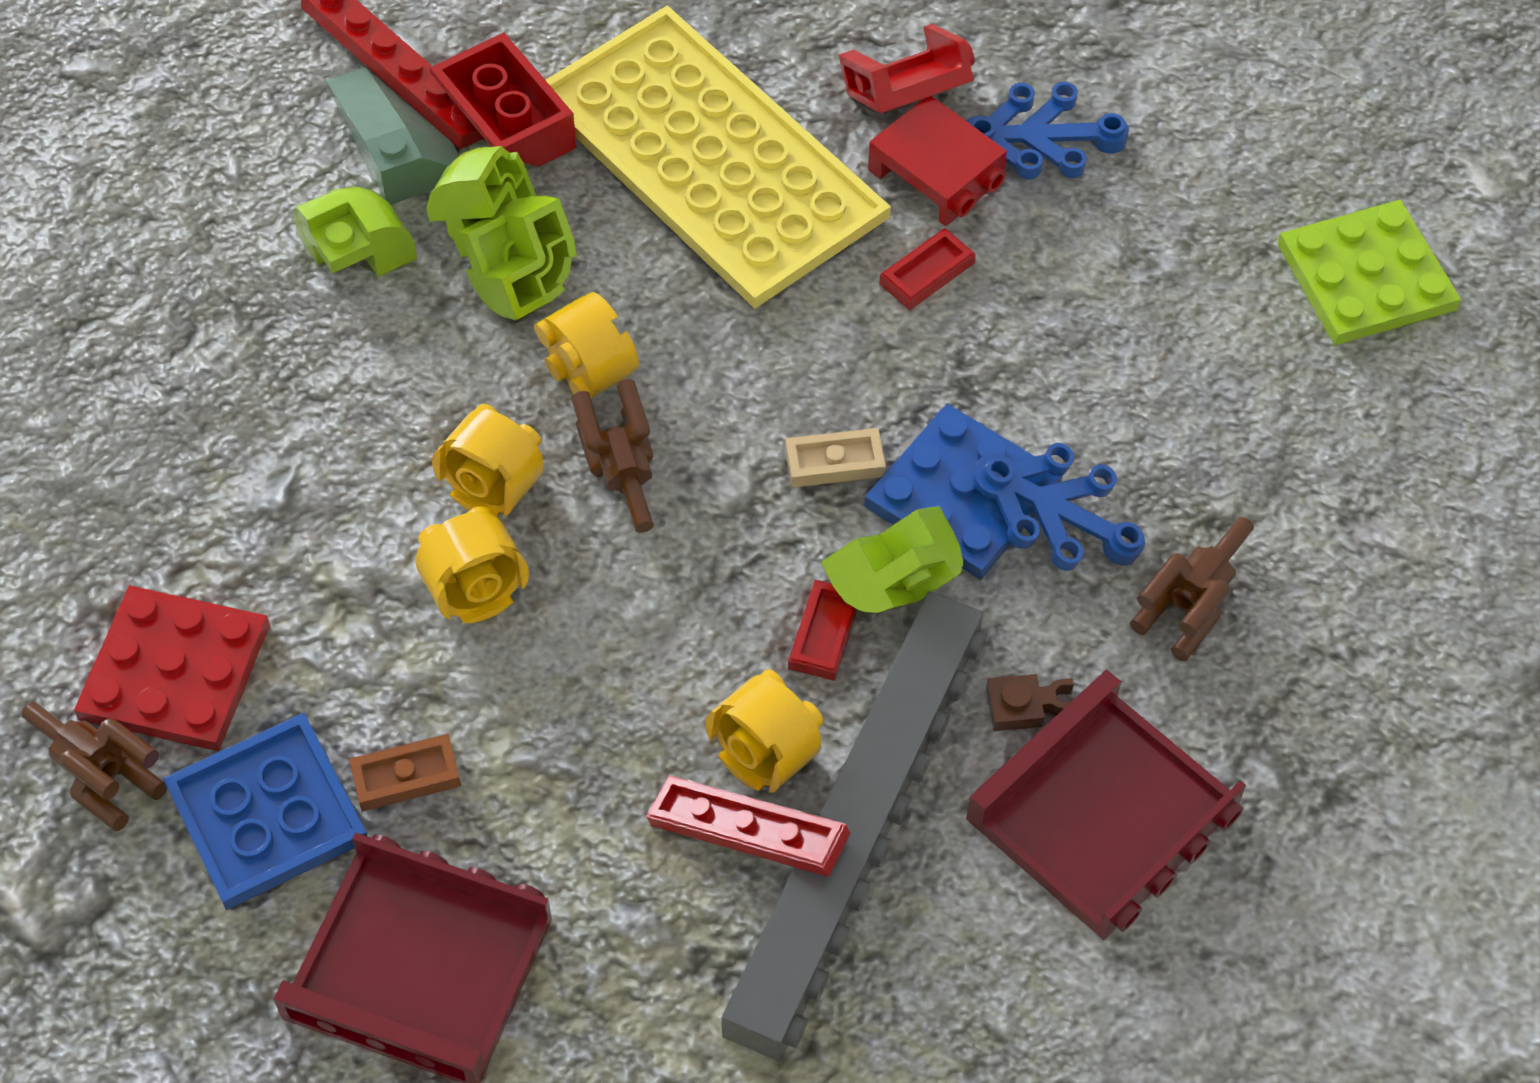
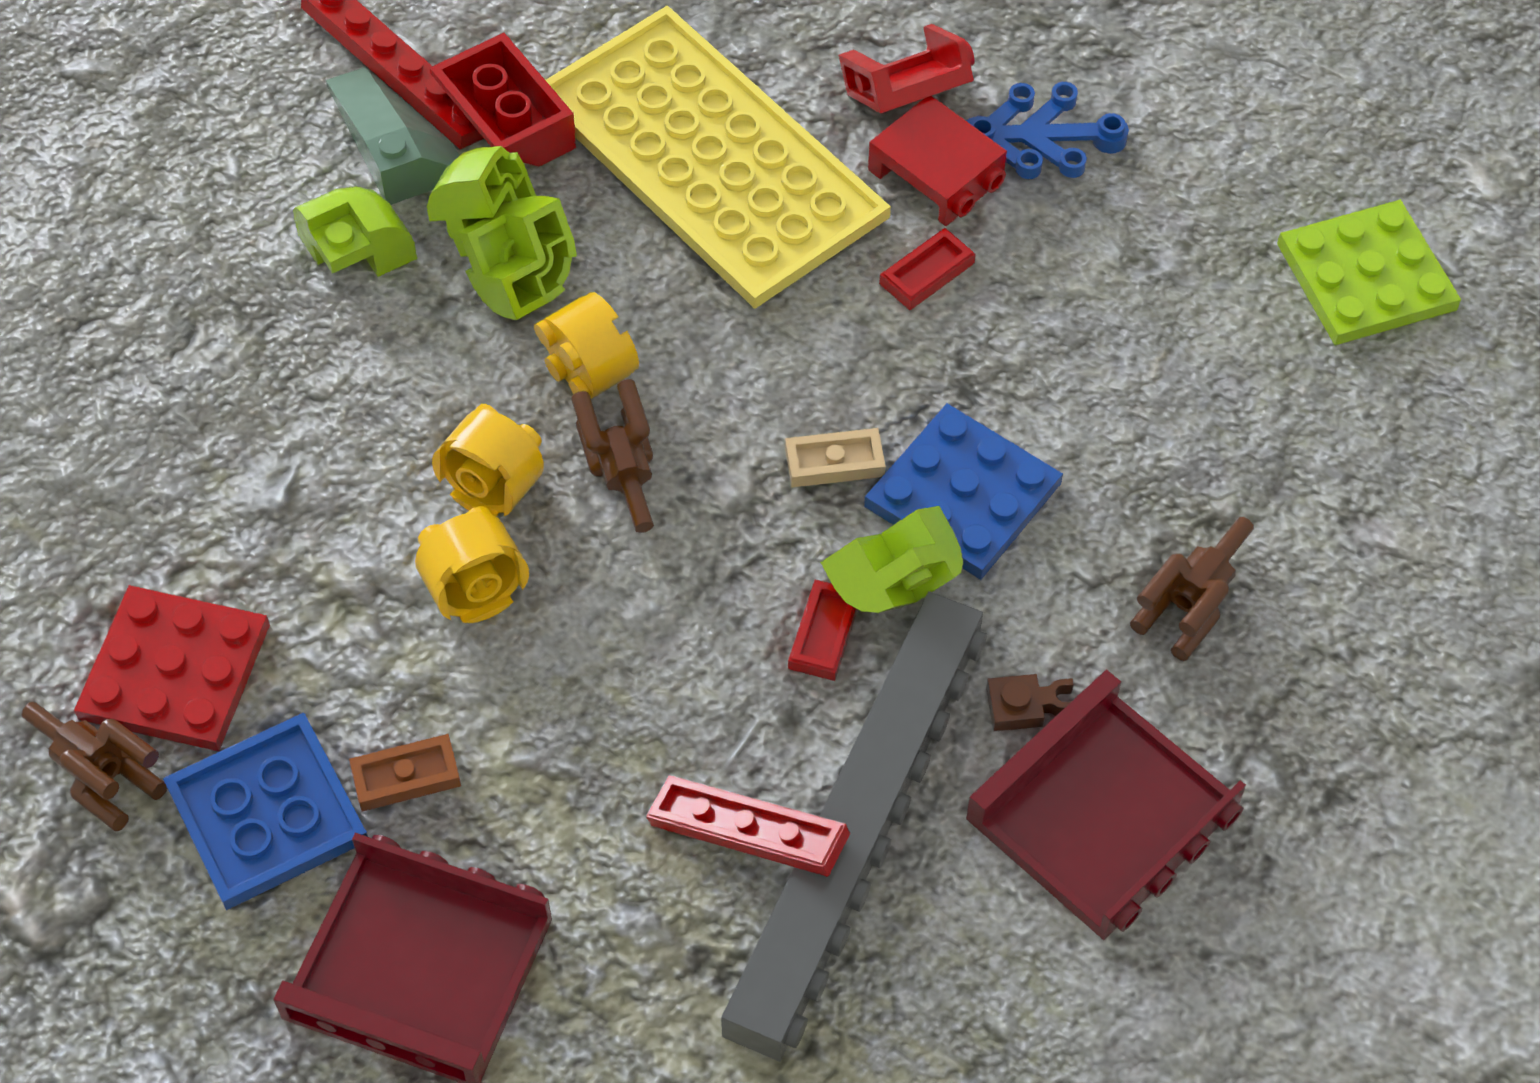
yellow brick [705,669,824,793] -> none
blue plant [973,443,1145,571] -> none

